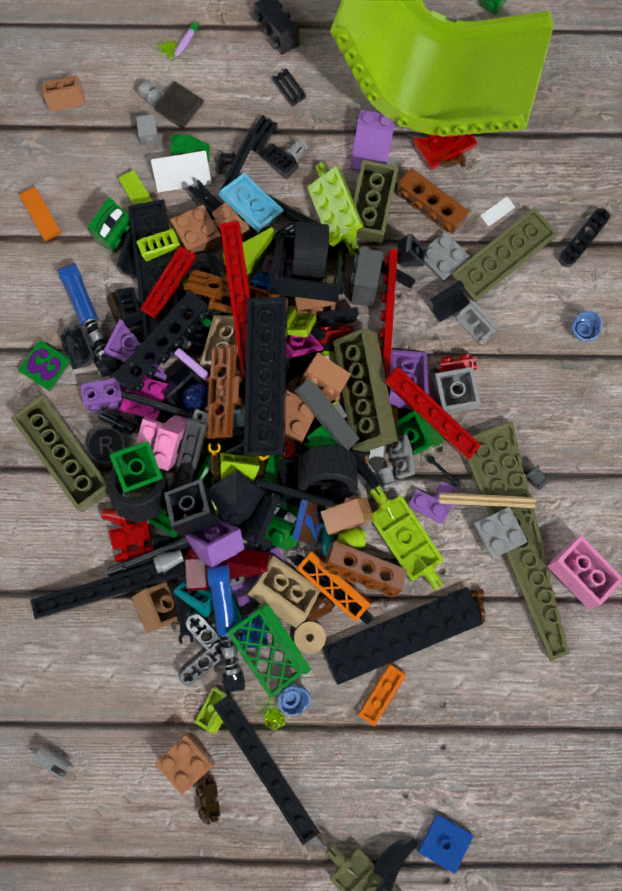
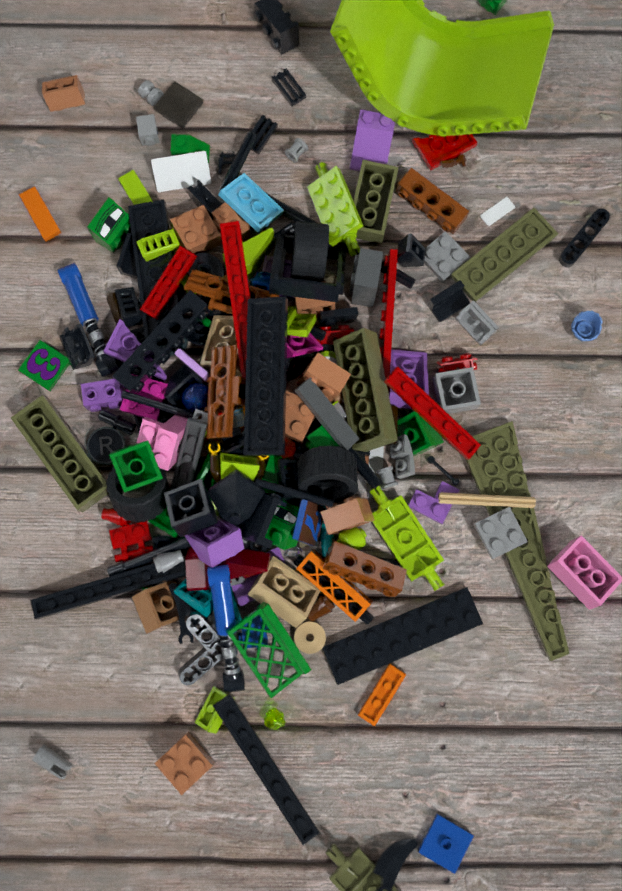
clear neon green tile [158,40,177,59] -> none
lavender piece [174,22,199,57] -> none
dark brown hinge [196,778,221,825] -> none
black slope [260,143,298,180] -> none
medium blue hair [277,684,311,716] -> none
reddish brown piece [471,589,485,622] -> none
dark grey bush [526,465,551,491] -> none

